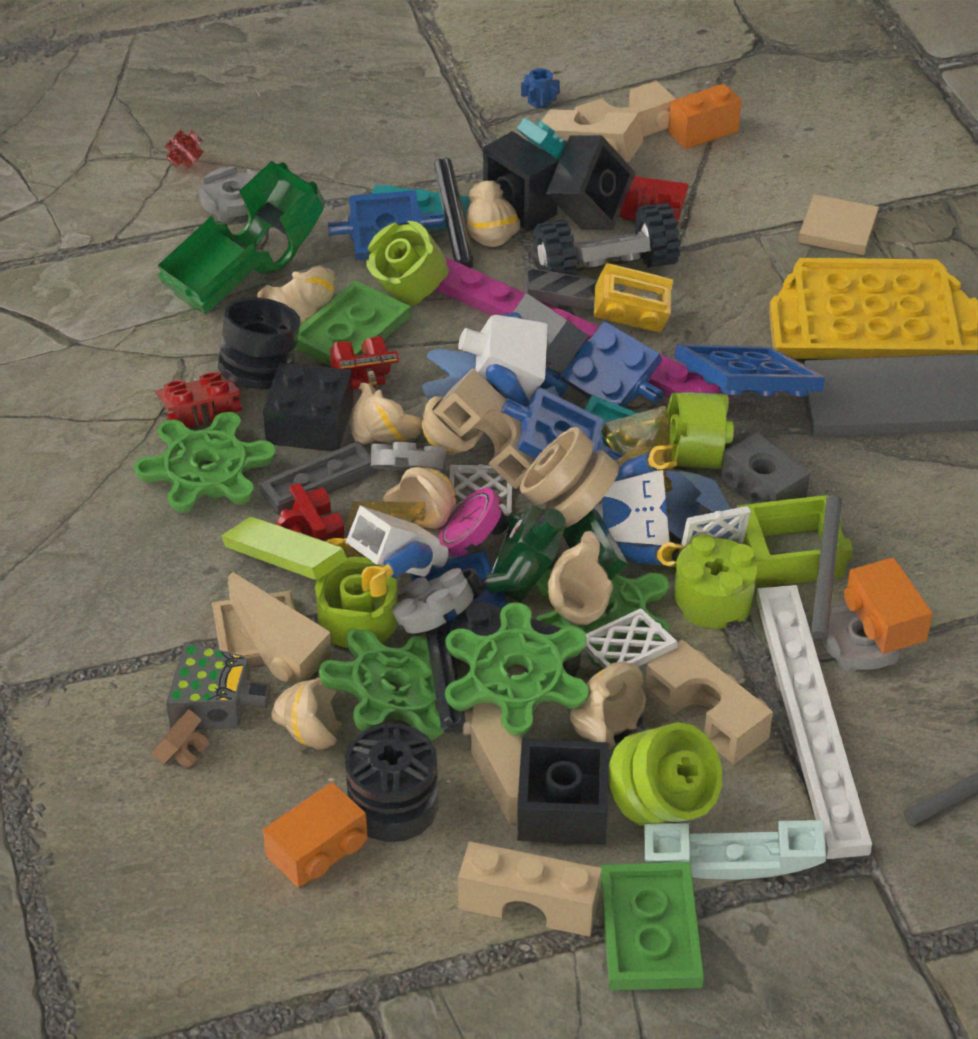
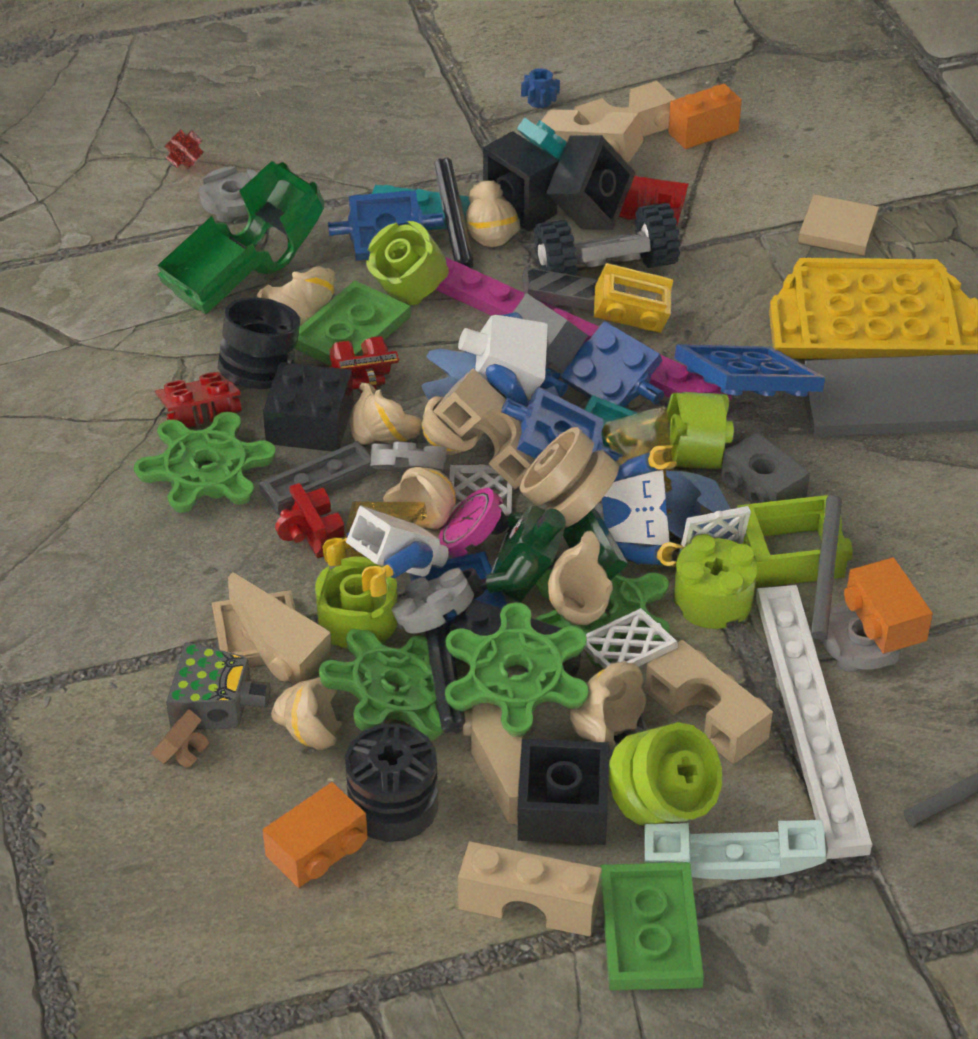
lime tile [221,517,347,581] -> none

